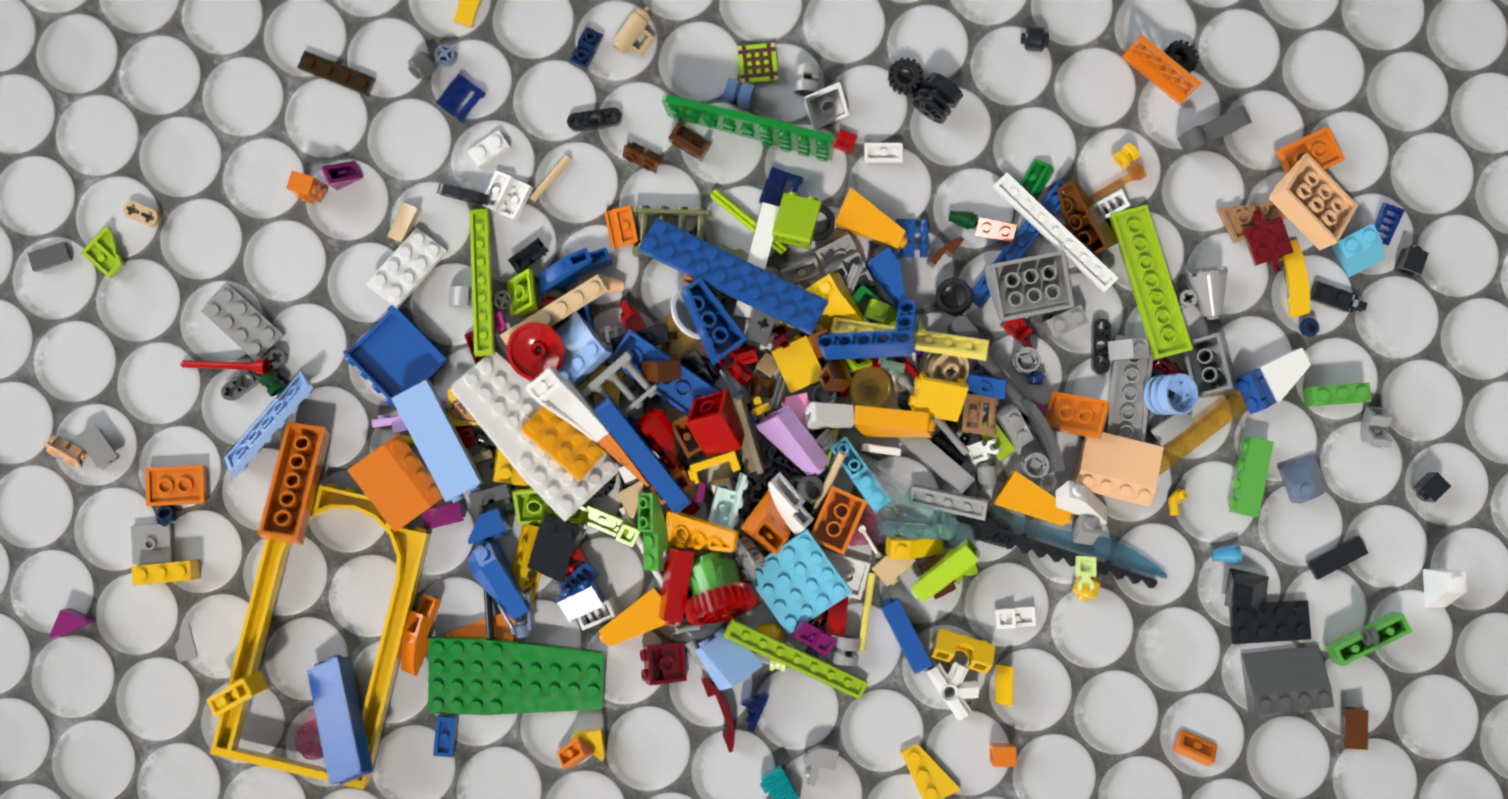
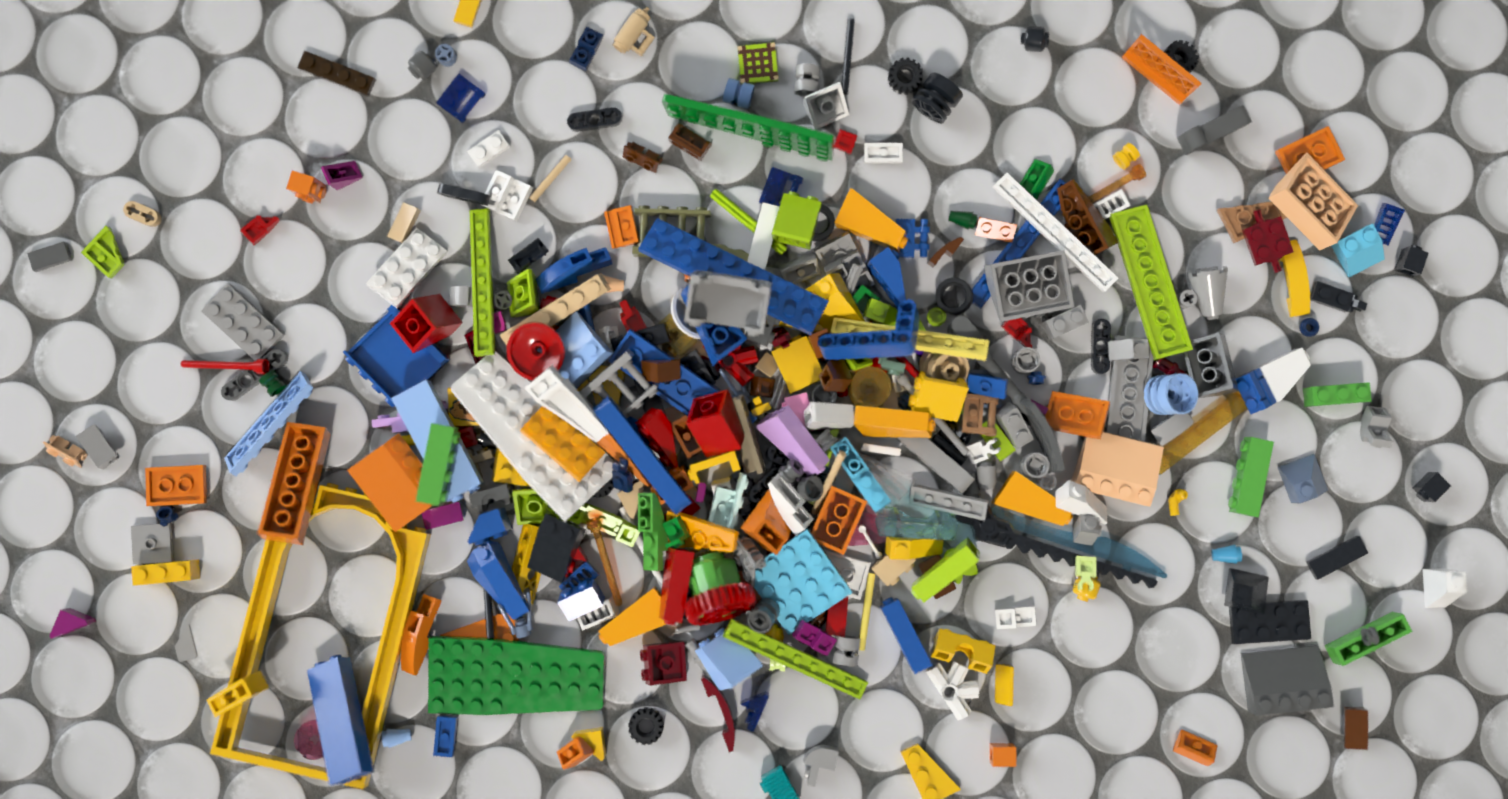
none -> red slope [240,216,280,246]
none -> light blue cone [382,729,412,748]
none -> red slope [390,294,463,353]
none -> bright green brick [416,423,460,506]
none -> clear orange piece [586,517,623,606]
none -> dark blue plate [612,458,633,493]
none -> black tyre [628,707,664,745]
none -> green bracket [662,516,690,549]
none -> light grey windscreen [684,270,772,336]
none -> dark grey wheel [747,598,780,633]
none -> dark grey wheel [779,459,804,484]
none -> black bar [841,18,855,95]
none -> lime plate [927,307,946,327]

